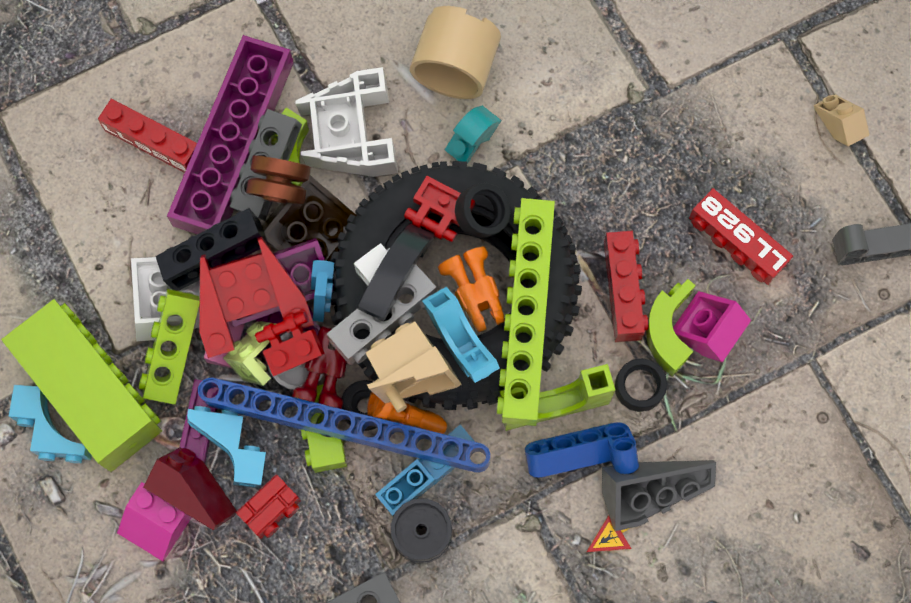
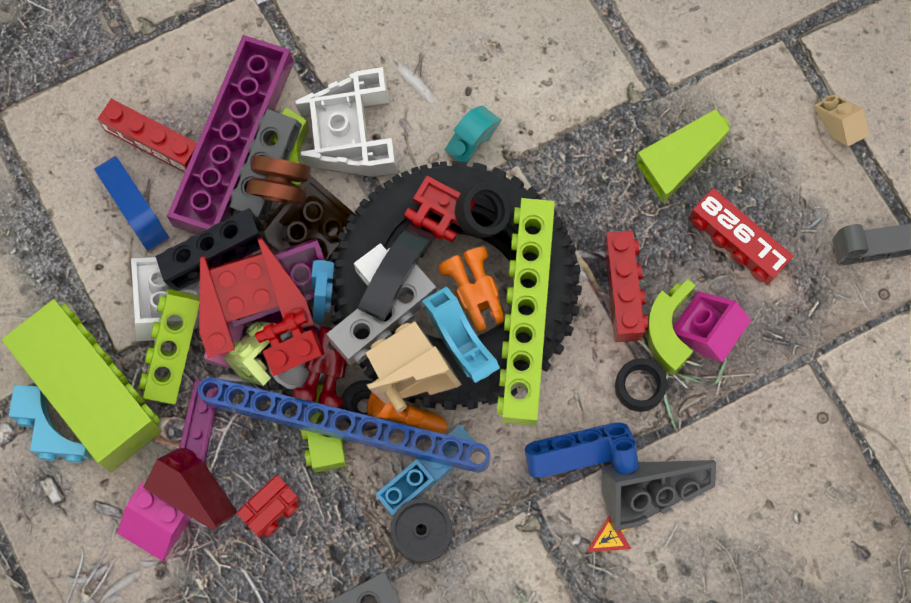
medium azure arch [187,406,266,488] -> none
tan brick [410,6,501,99] -> none
lime arch [500,364,615,431] -> none
none -> blue beam [94,155,170,252]
none -> lime slope [635,109,730,203]

